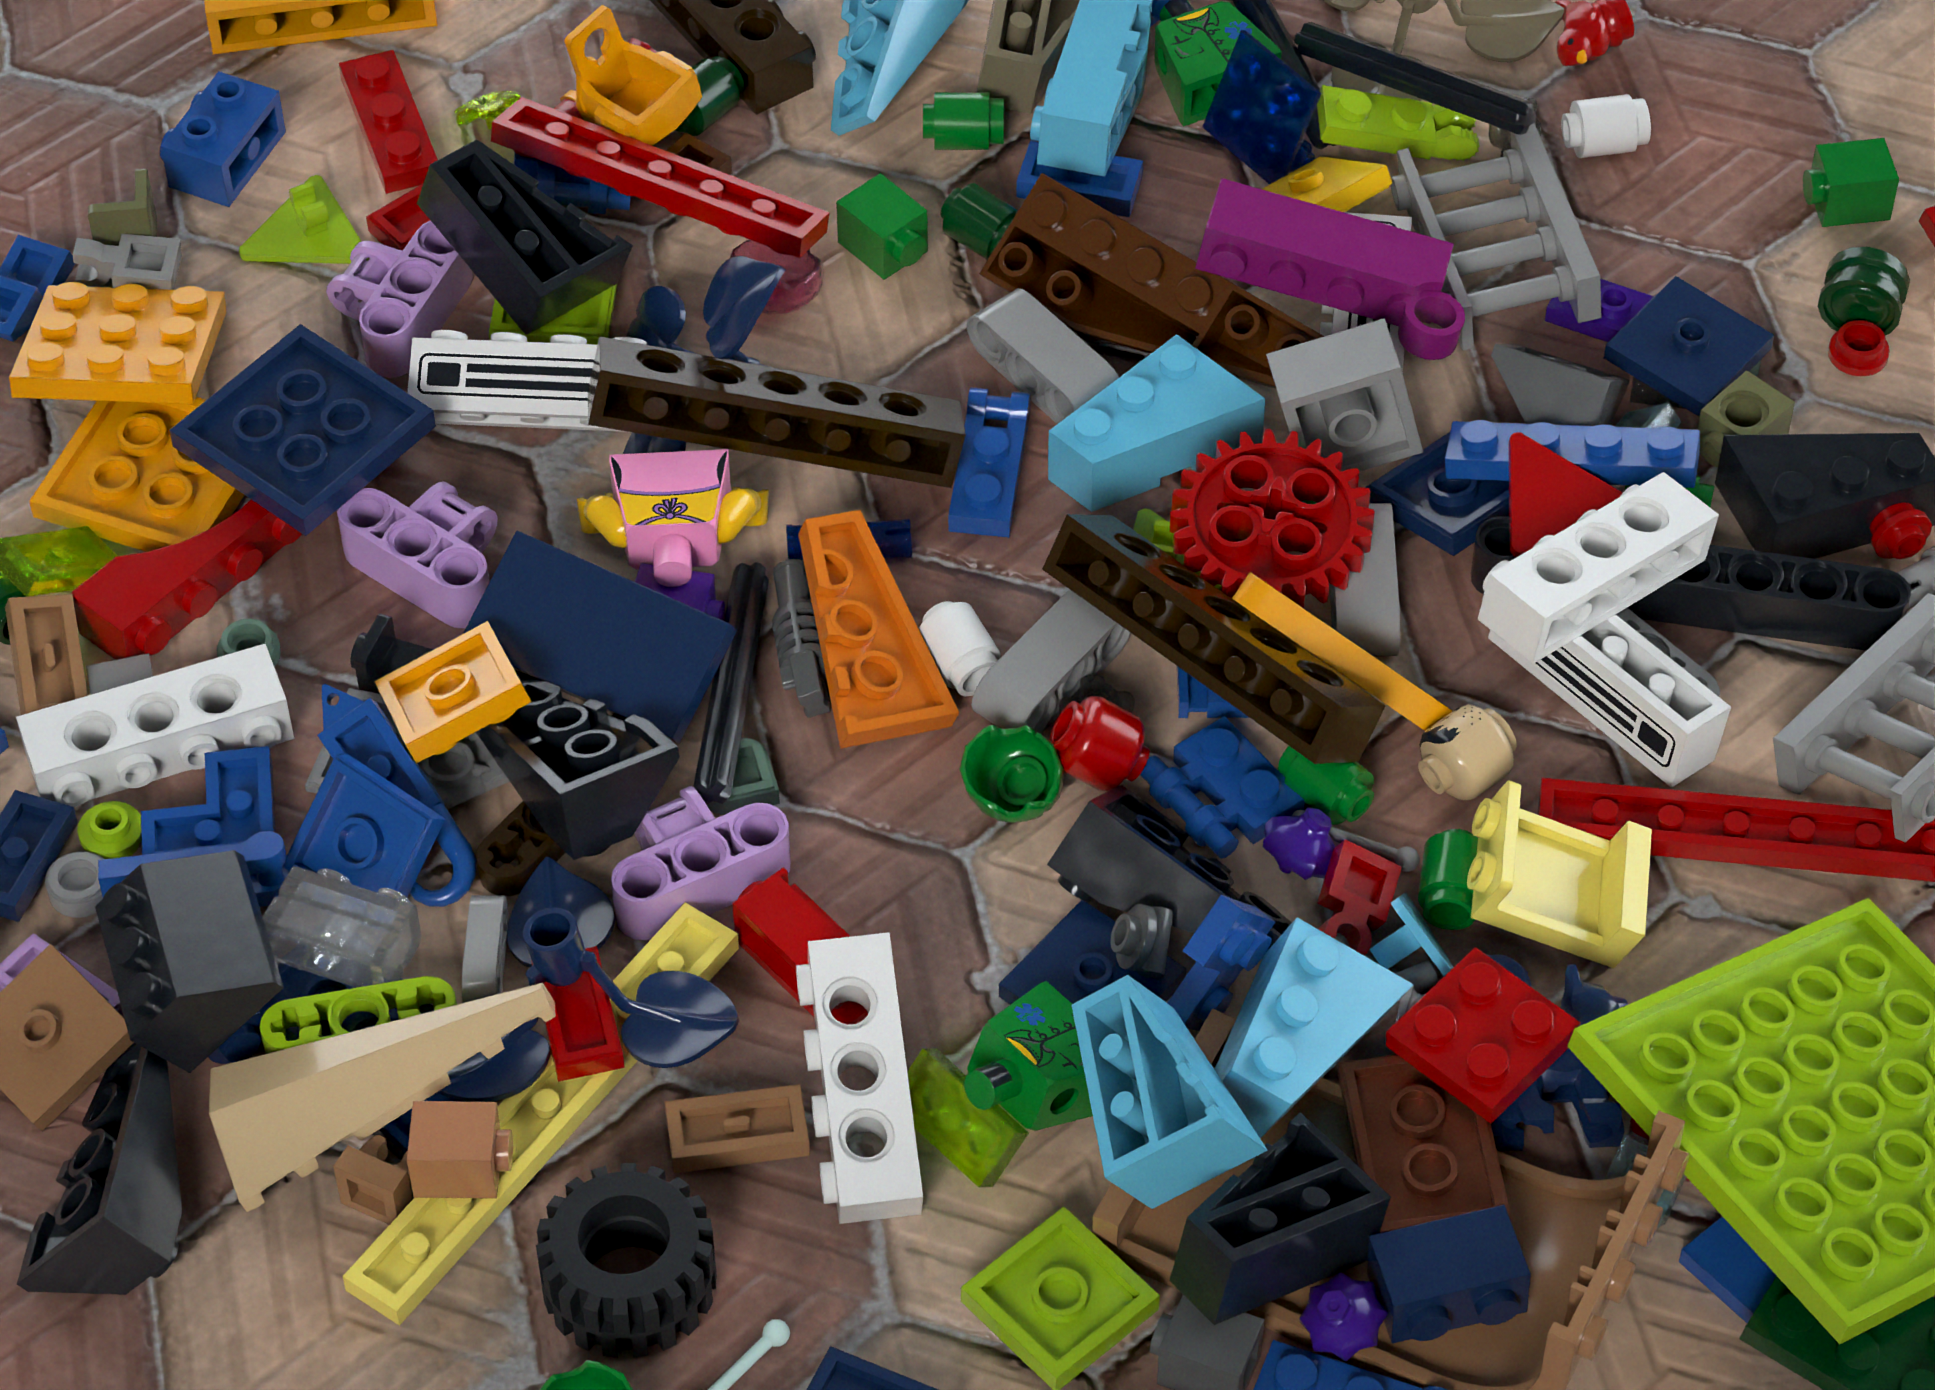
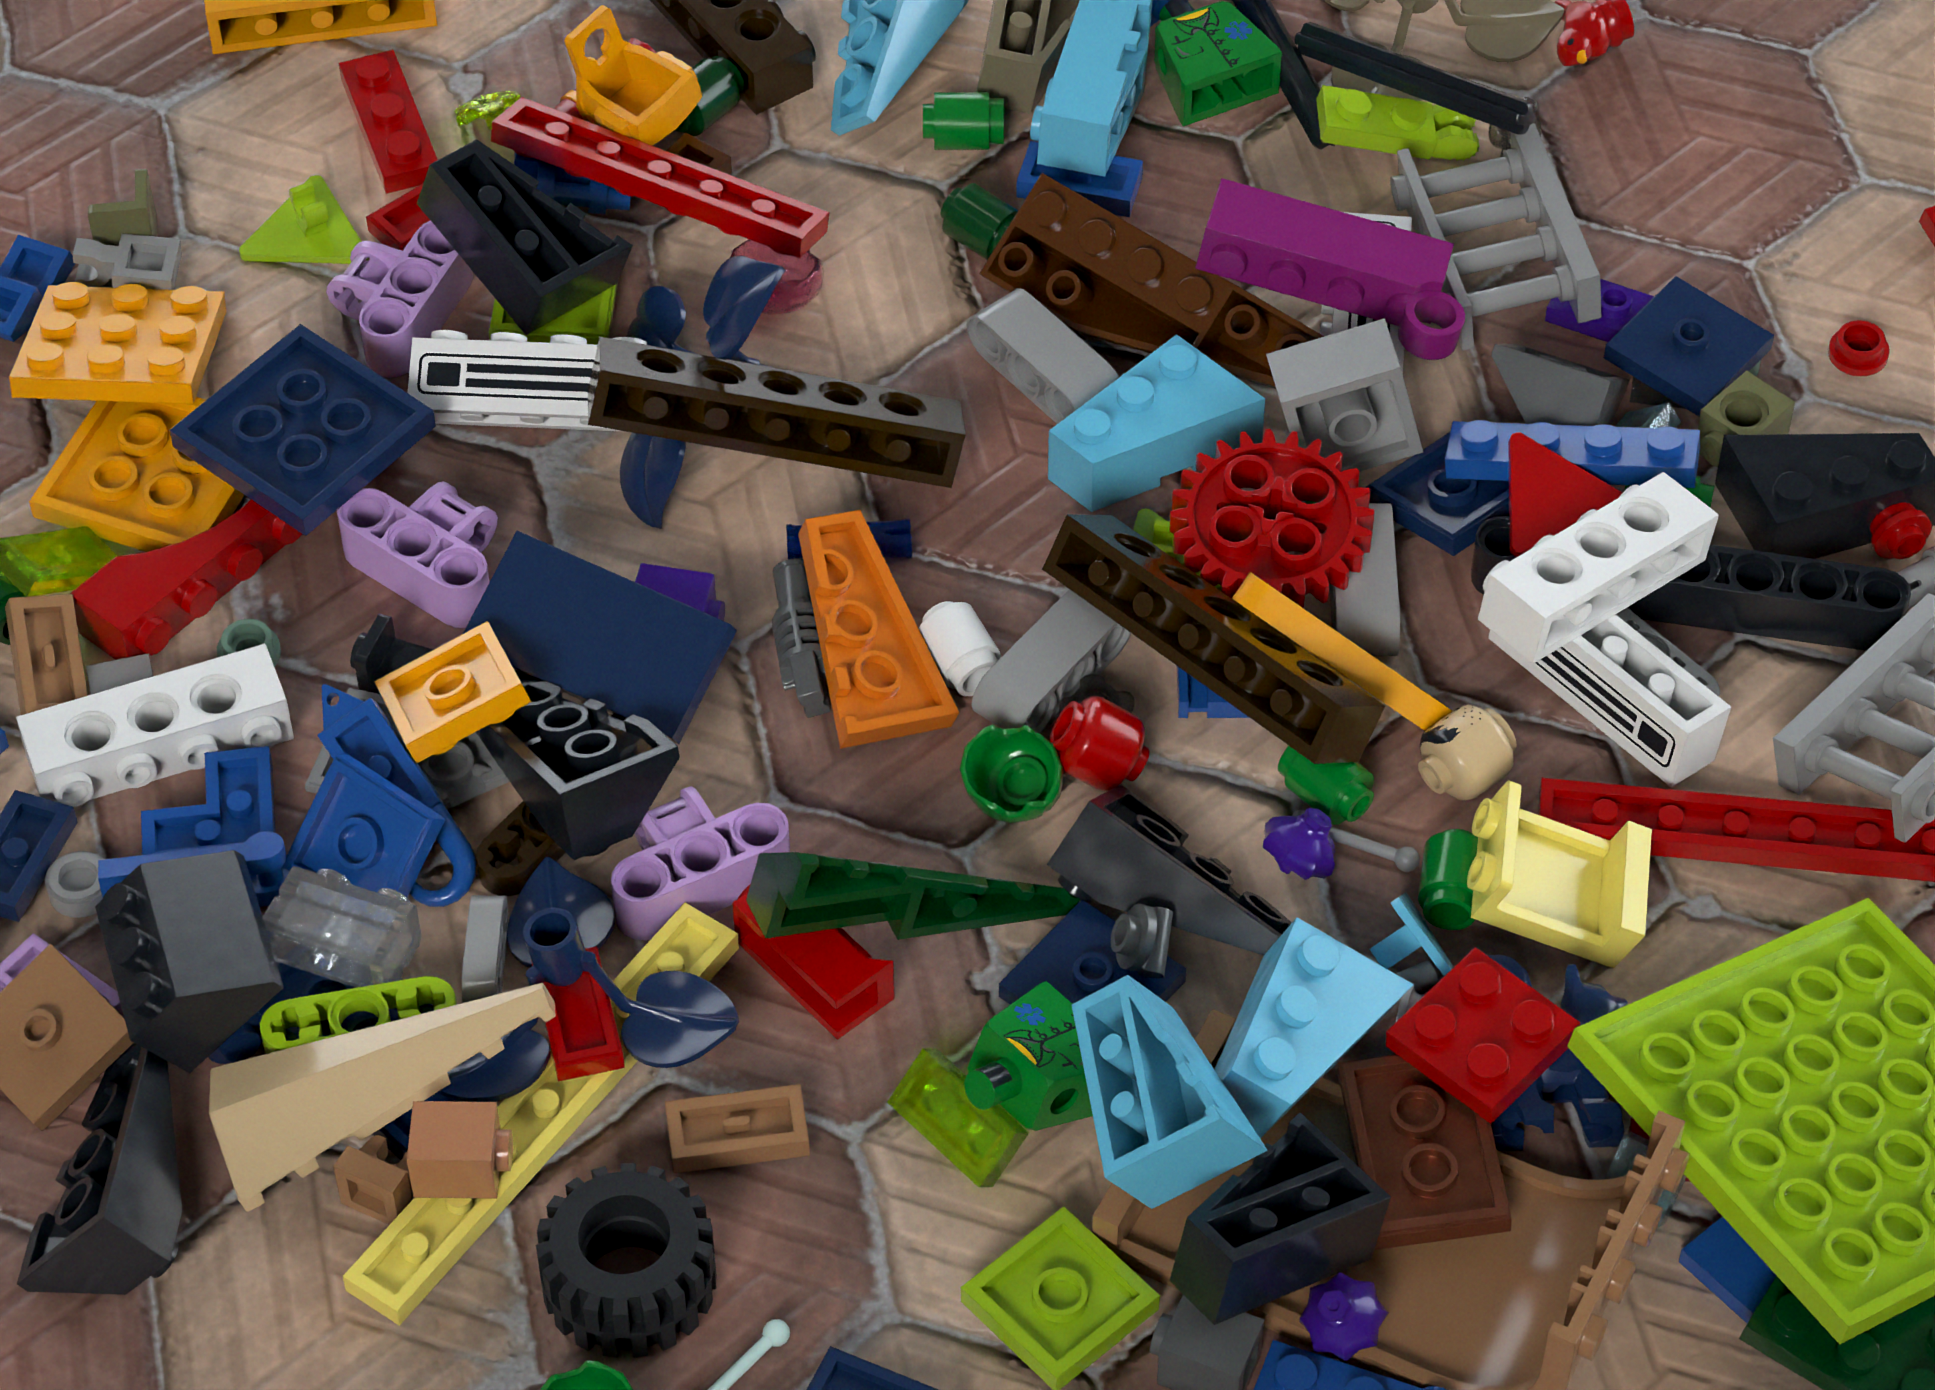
lime plate [77,801,142,859] -> none
blue brick [160,71,286,207] -> none
torso [576,449,769,587] -> none
black axle [693,562,769,804] -> none
sand green tile [706,738,780,815] -> none
white brick [796,932,923,1224] -> none
green brick [836,173,928,280] -> none
blue plate [948,387,1031,538] -> none
blue plate [1140,716,1305,859] -> none
blue plate [1167,895,1275,1031] -> none
clear blue hinge [1202,30,1322,184] -> none
yellow plate [1262,156,1393,212] -> none
red plate [1317,839,1402,956] -> none
dark blue brick [1367,1205,1531,1344] -> none
white brick [1561,94,1651,158] -> none
green brick [1803,138,1899,227] -> none
dark green wheel [1817,246,1910,336] -> none
none -> dark green wedge [746,852,1080,940]

